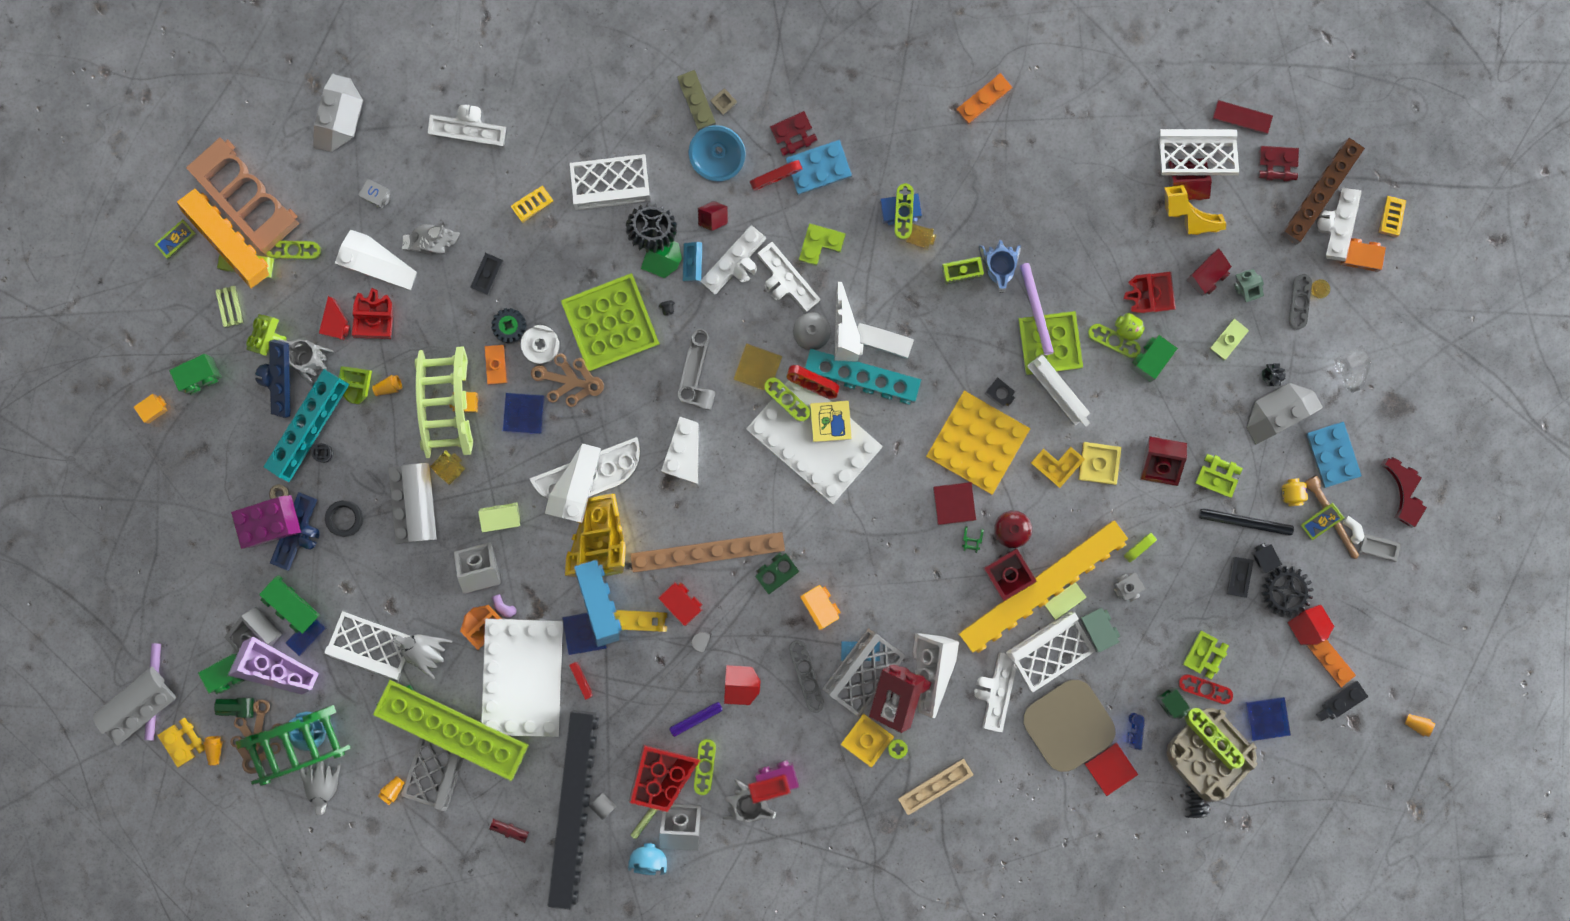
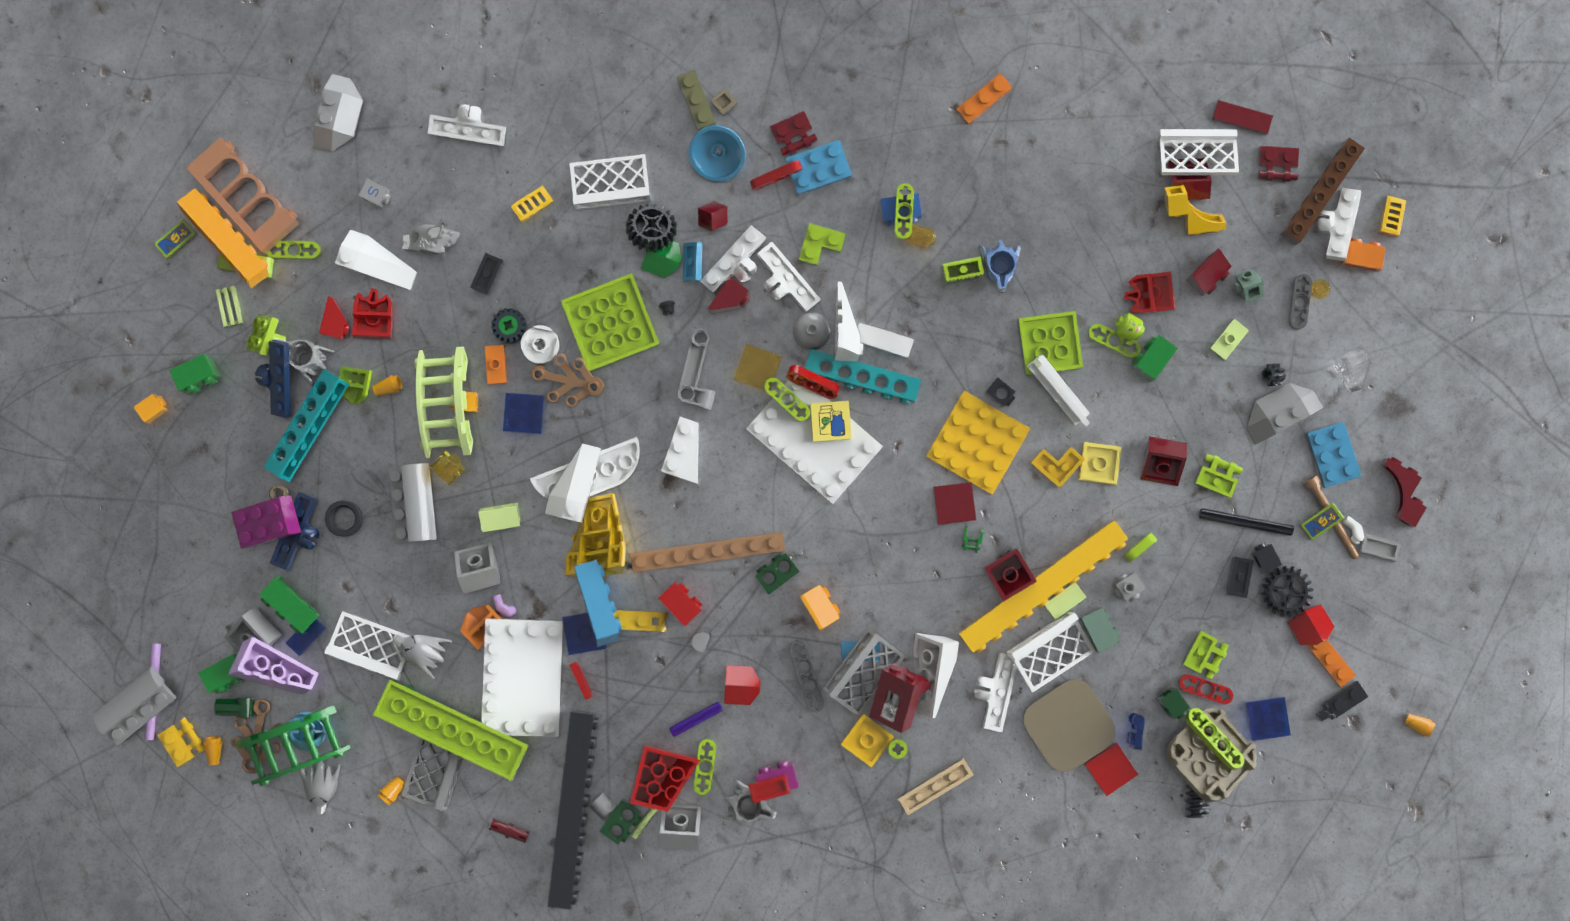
black wheel [311,443,334,463] -> none
medium azure cylinder [628,843,667,875] -> none
dark red cylinder [994,510,1032,548] -> none
lavender piece [1020,263,1054,355] -> none
yellow head [1282,478,1308,507] -> none
none -> dark green brick [599,798,642,845]
none -> dark red slope [708,277,750,314]

